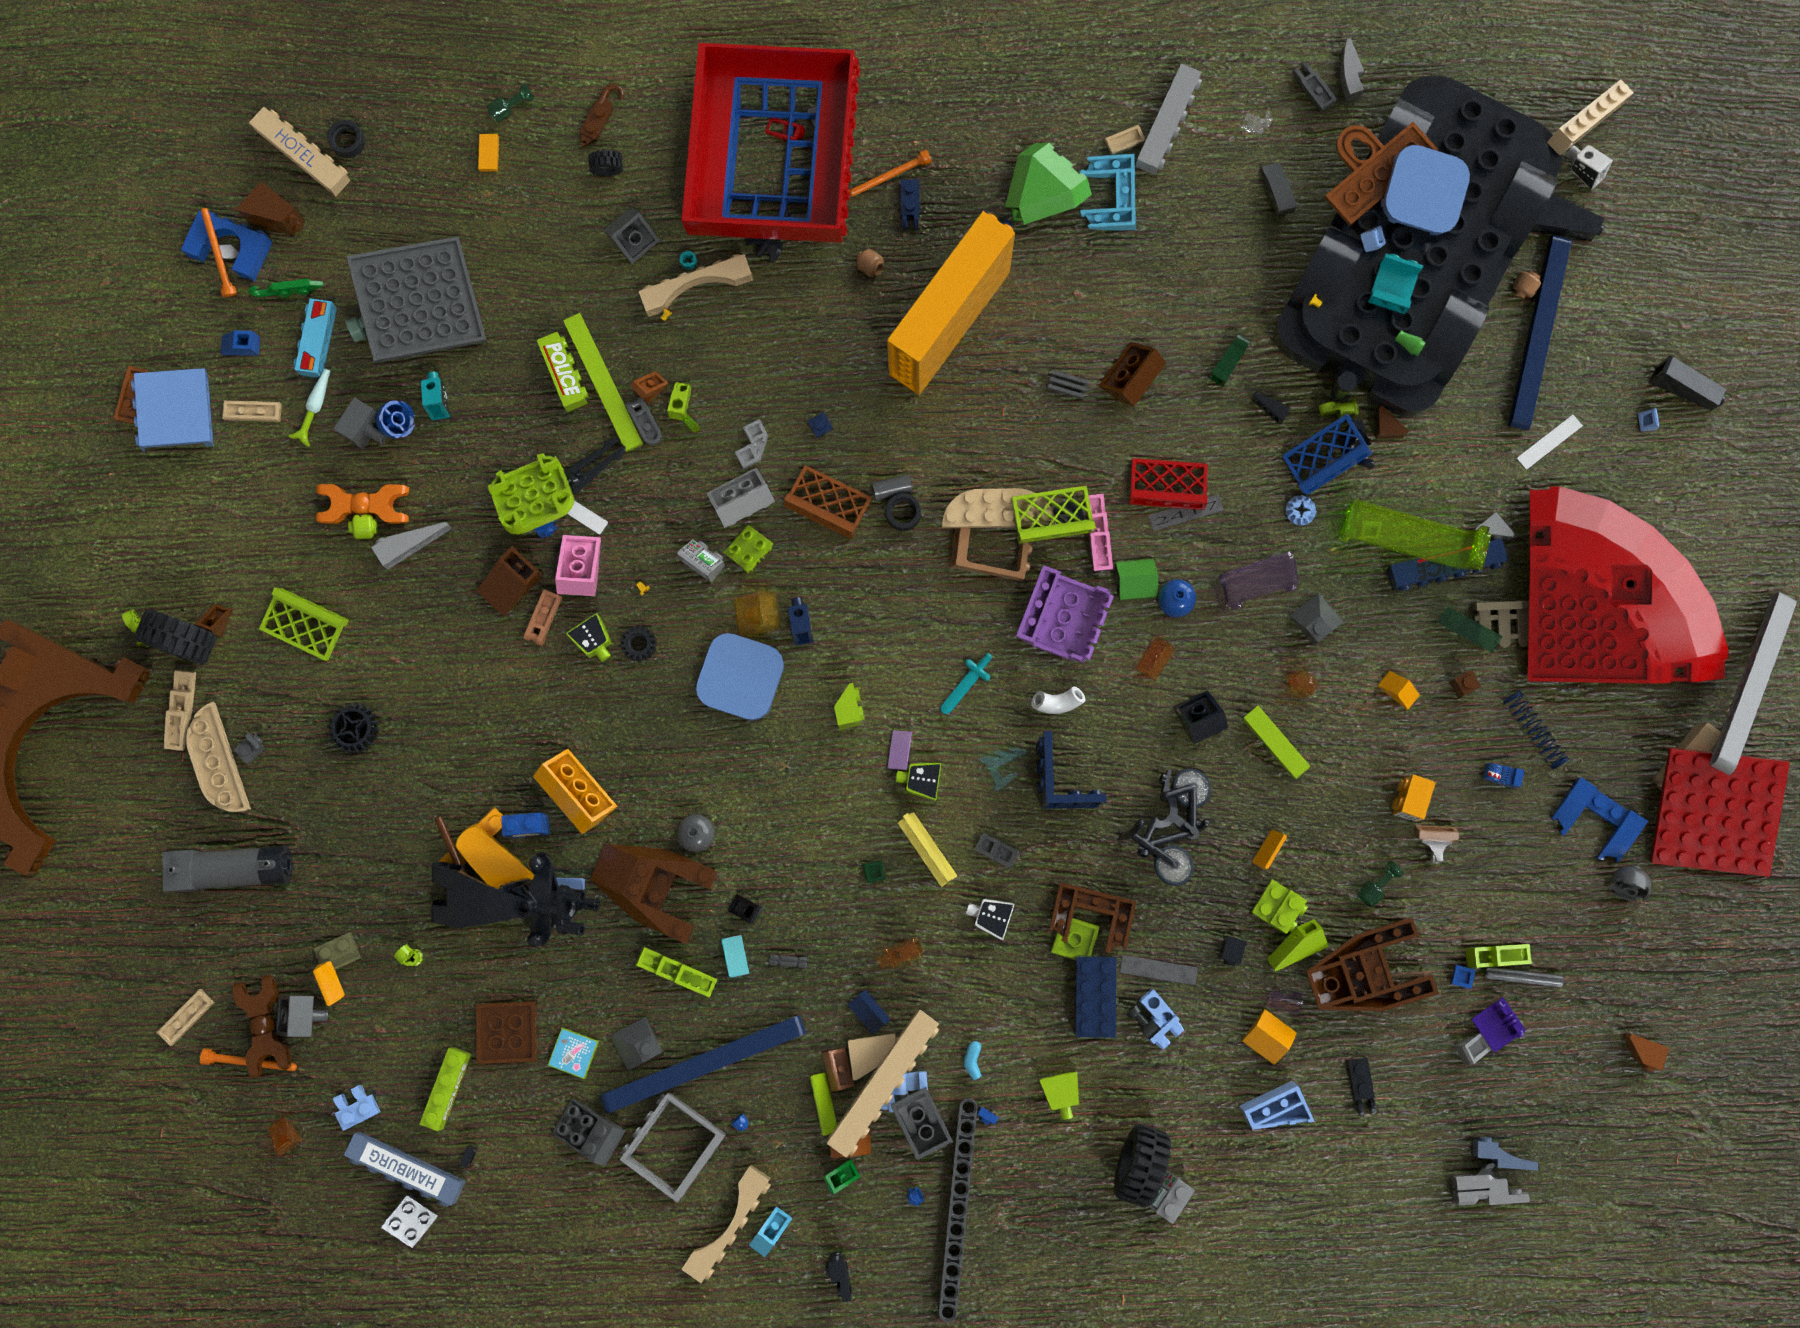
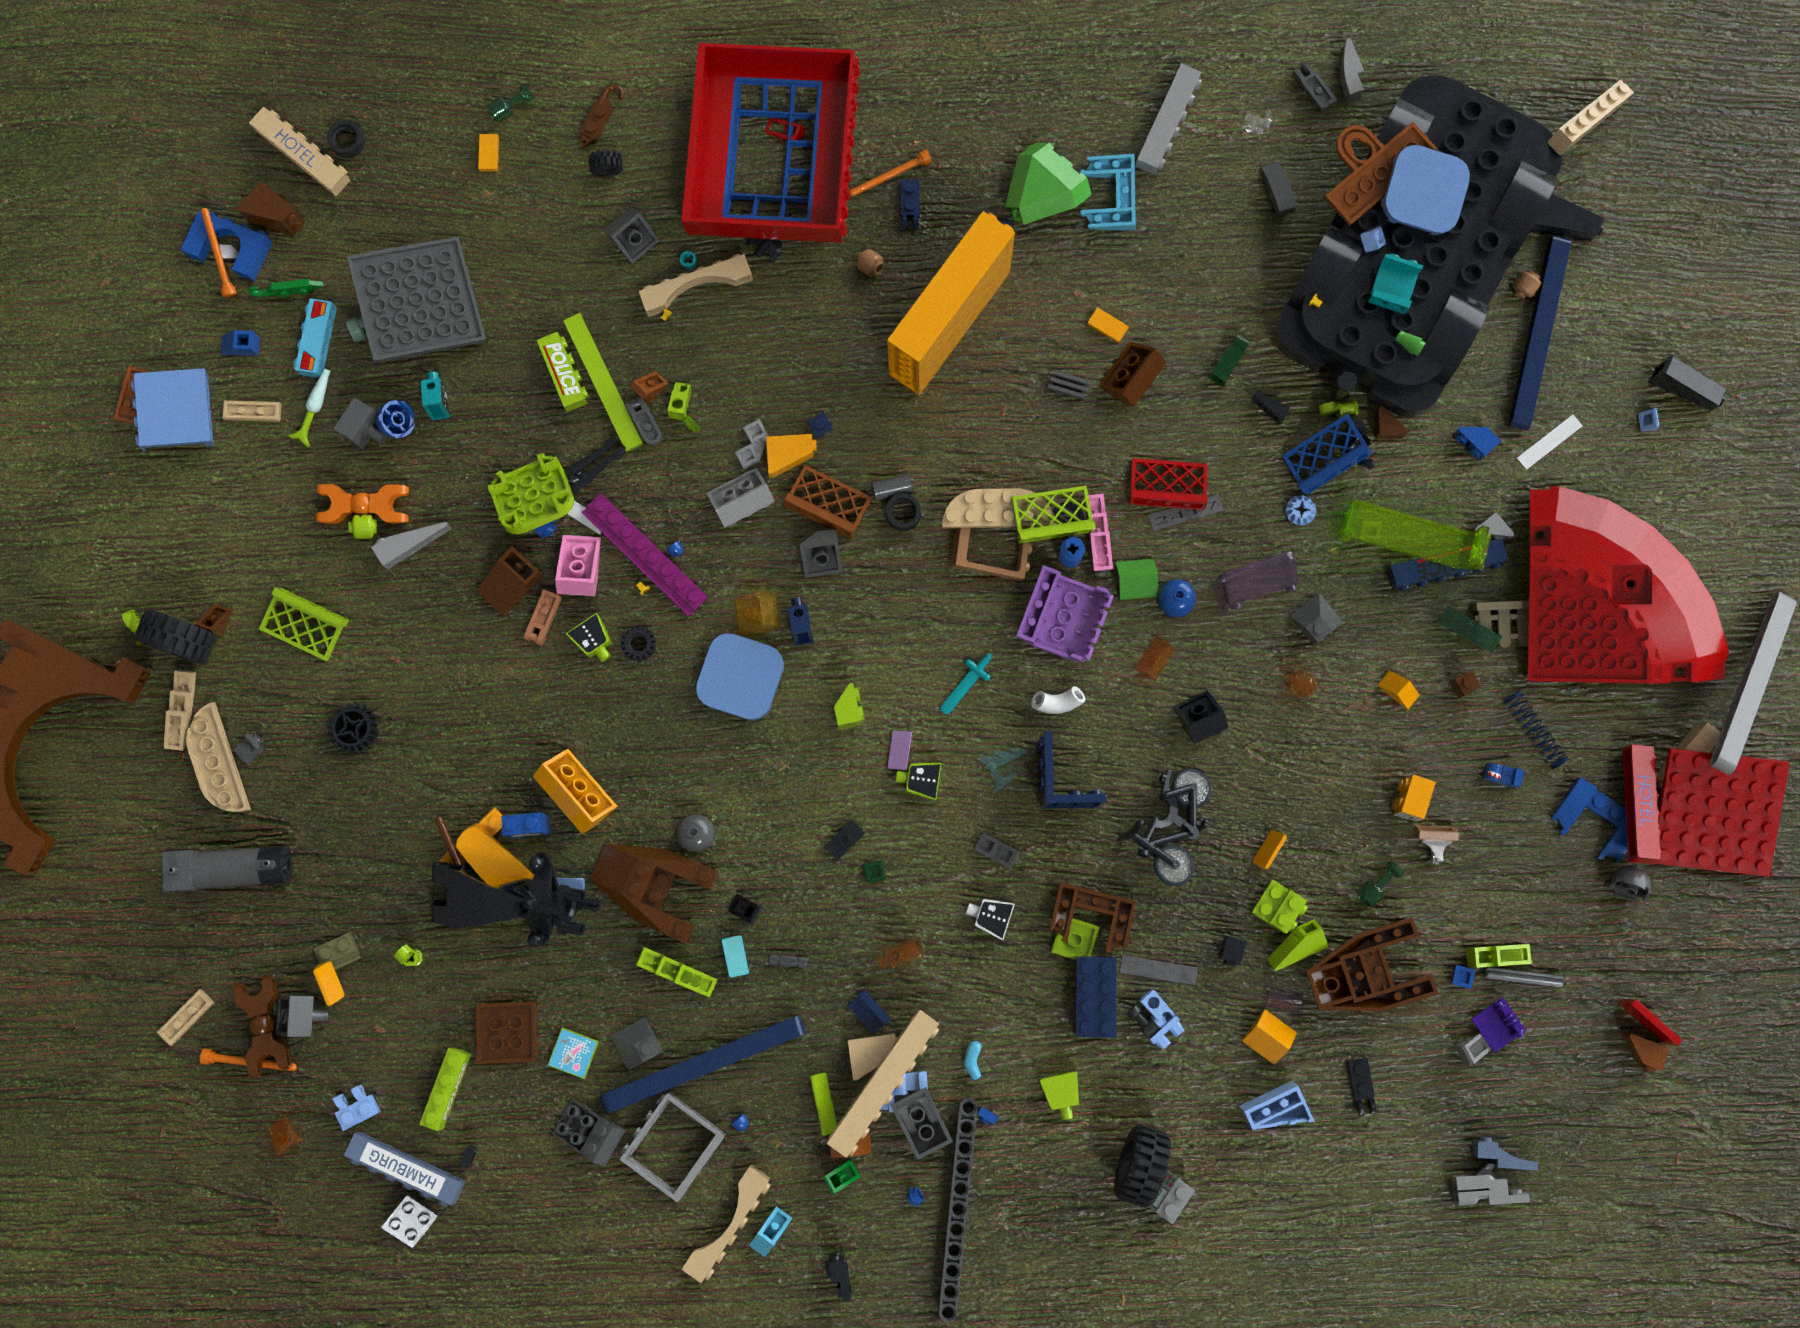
light grey slope [677,540,725,583] -> none
lime hinge [724,525,773,573] -> none
nougat slope [822,1047,854,1092] -> none
light yellow fence [898,812,957,887] -> none
tan tile [1104,125,1146,155] -> none
lime slope [1243,706,1310,780] -> none
white torso [1567,145,1613,190] -> none
none -> magenta plate [581,493,708,617]
none -> blue hinge [667,541,683,557]
none -> light orange slope [766,434,817,478]
none -> dark grey slope [800,529,843,578]
none -> black plate [824,819,865,861]
none -> blue piece [1058,537,1085,567]
none -> light orange tile [1087,307,1129,344]
none -> blue slope [1454,427,1501,461]
none -> red tile [1618,999,1682,1046]
none -> brick [1622,744,1662,865]

